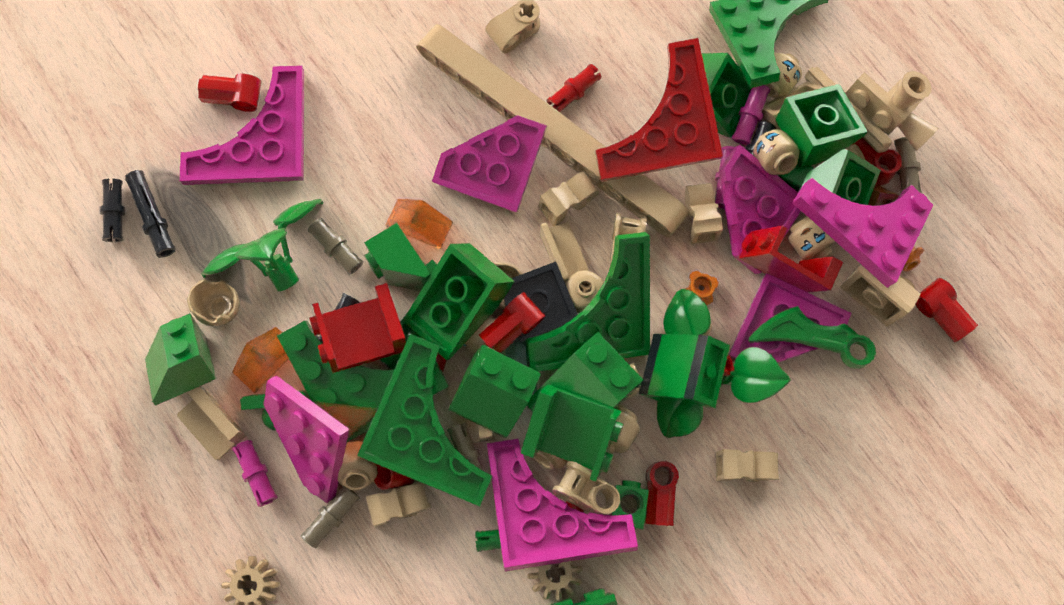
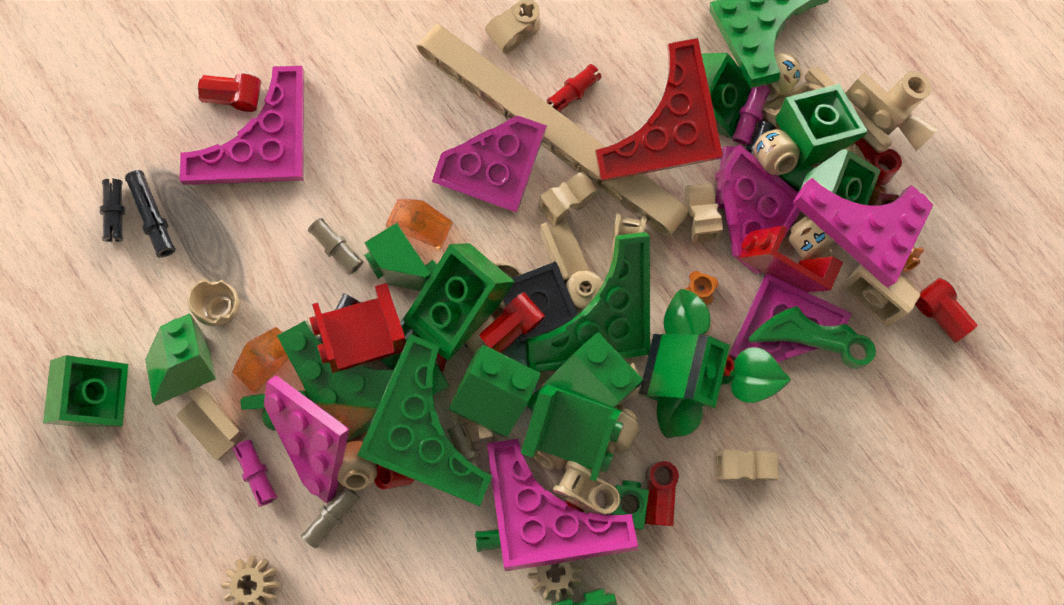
green plant [201,199,323,292] -> none
tan leg [366,483,432,528] -> none
dark tan pin [894,137,922,193] -> none
none -> green slope [43,355,129,427]

